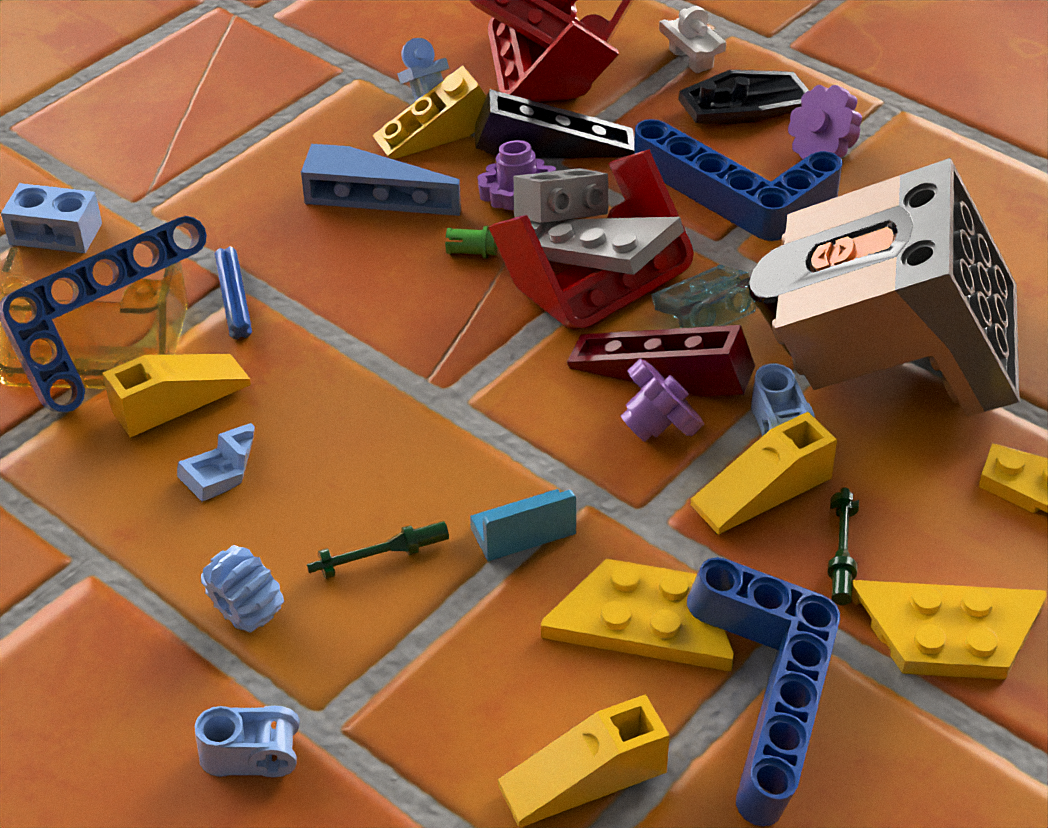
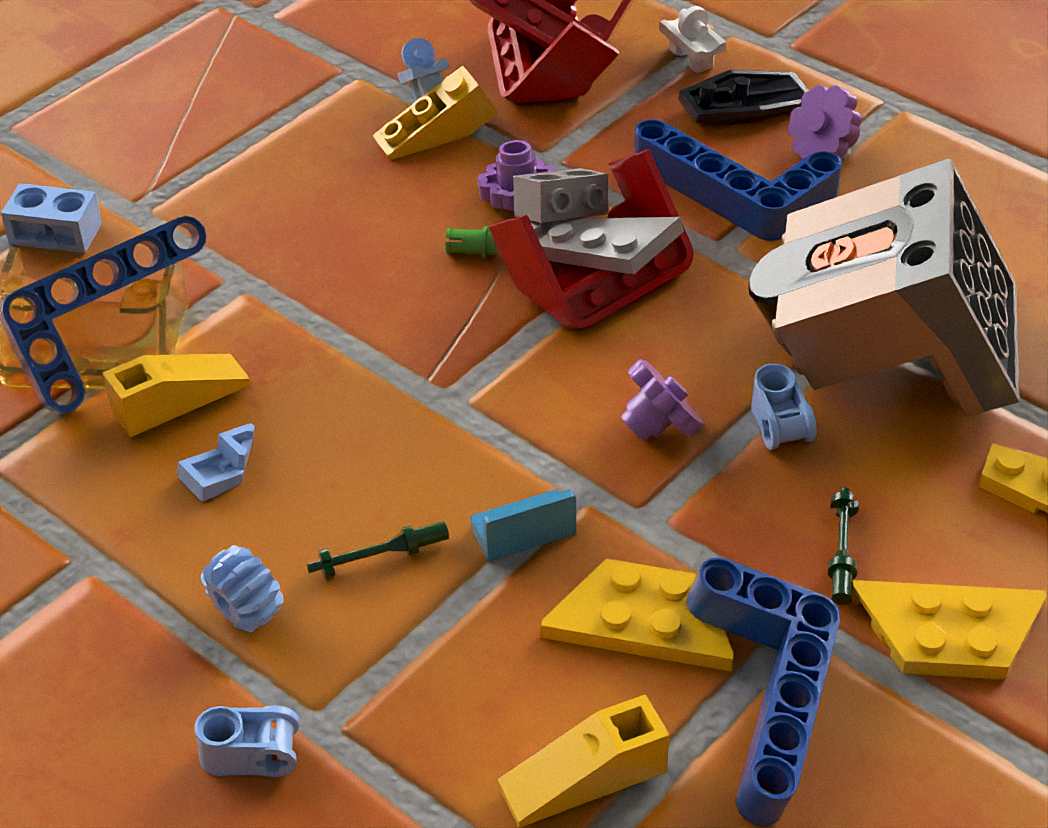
blue axle [215,246,252,340] -> none
medium blue slope [301,144,461,216] -> none
black slope [475,89,634,158] -> none
dark red slope [567,325,755,396] -> none
clear light blue bracket [651,265,756,328] -> none
yellow slope [690,412,837,535] -> none

